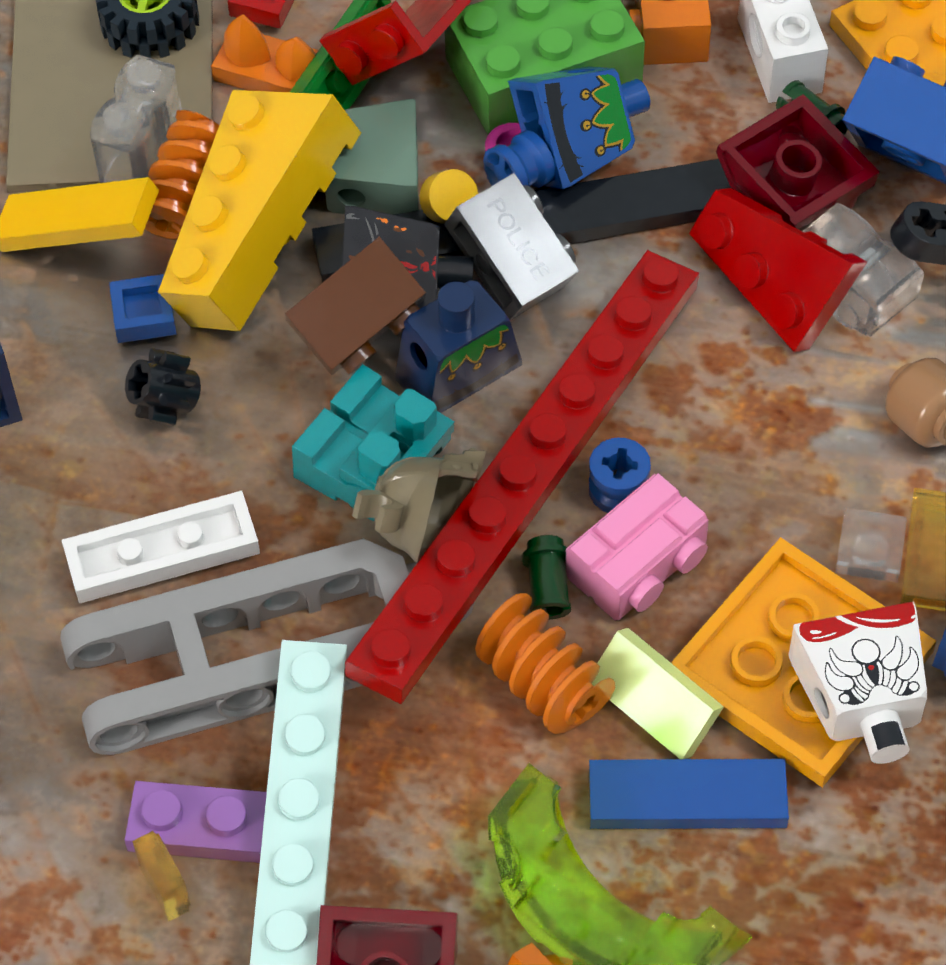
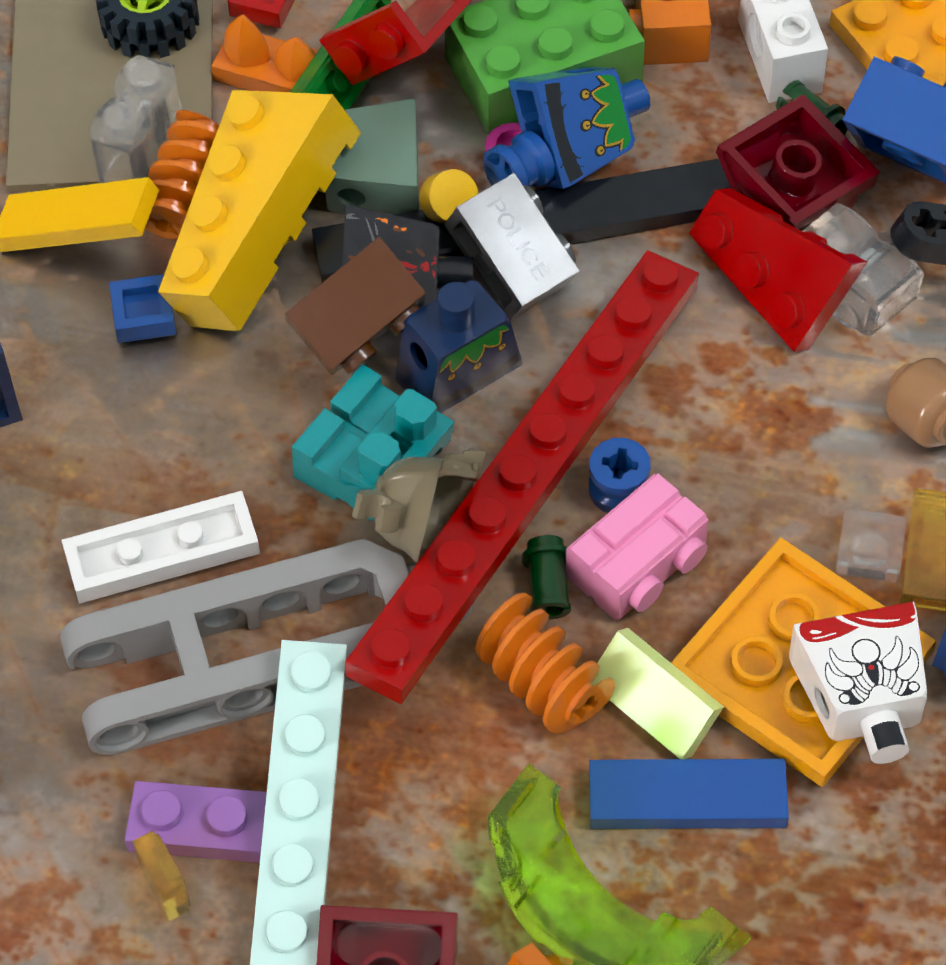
black gear [125,348,201,426] -> none

